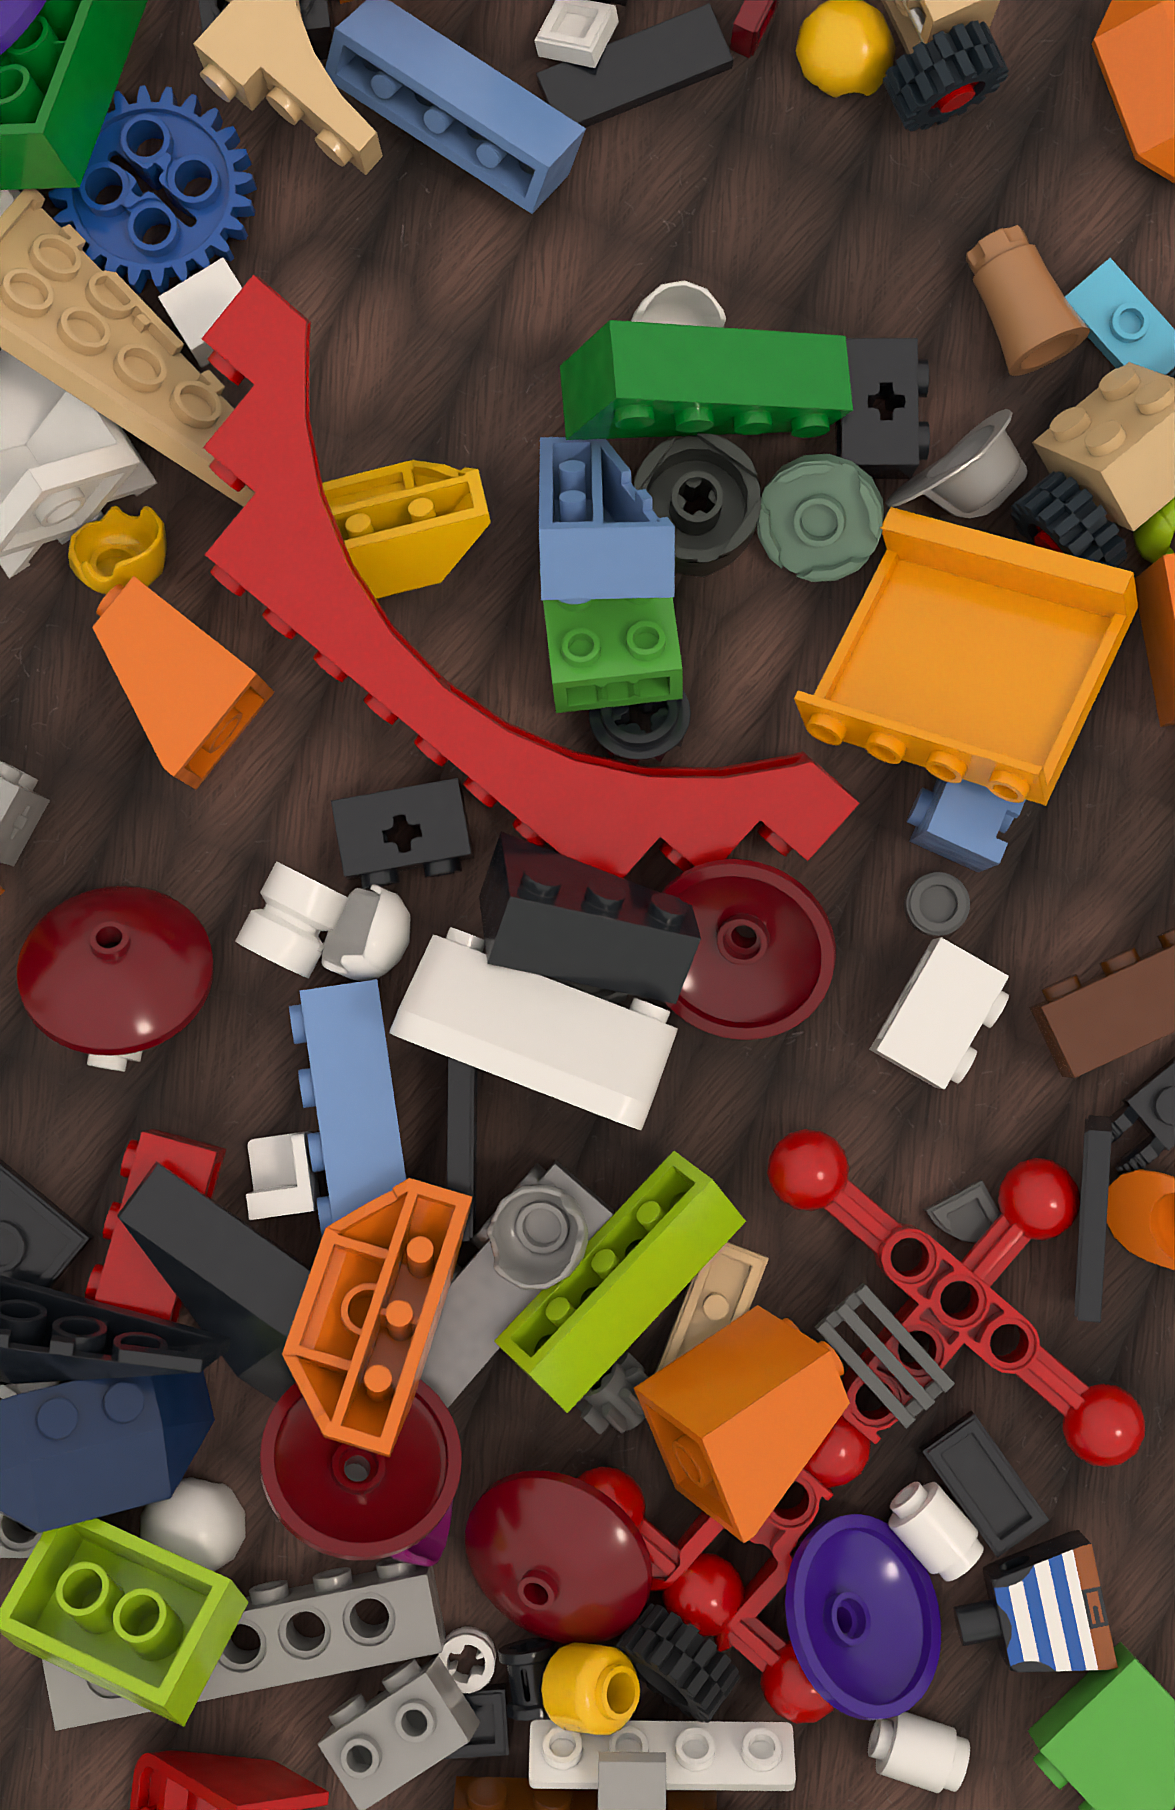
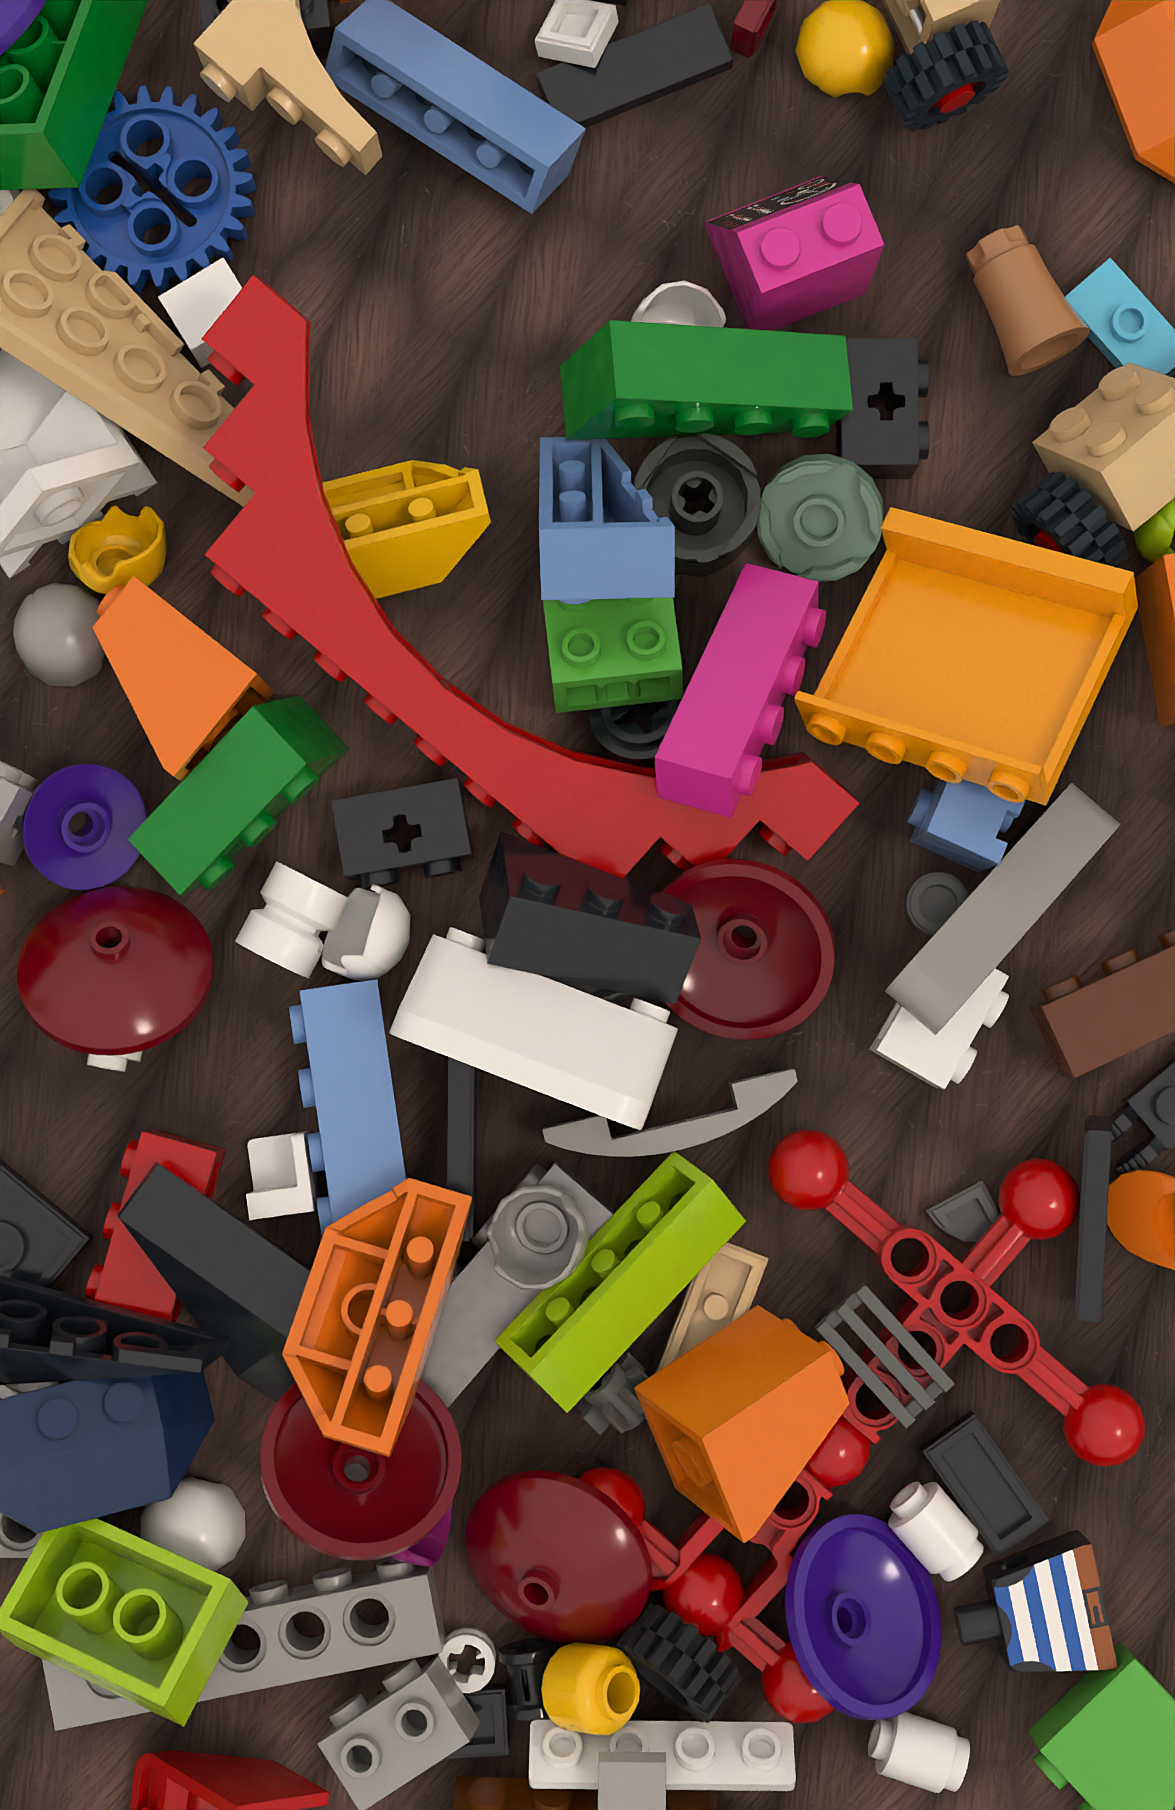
light grey piece [885,409,1027,518] -> none
none -> light grey hair [13,583,105,687]
none -> dark purple dish [21,763,147,890]
none -> green wedge [128,695,350,895]
none -> light grey slope [542,1068,798,1157]
none -> dark pink brick [655,563,826,818]
none -> dark pink slope [705,176,884,331]
none -> light grey beam [885,783,1121,1035]

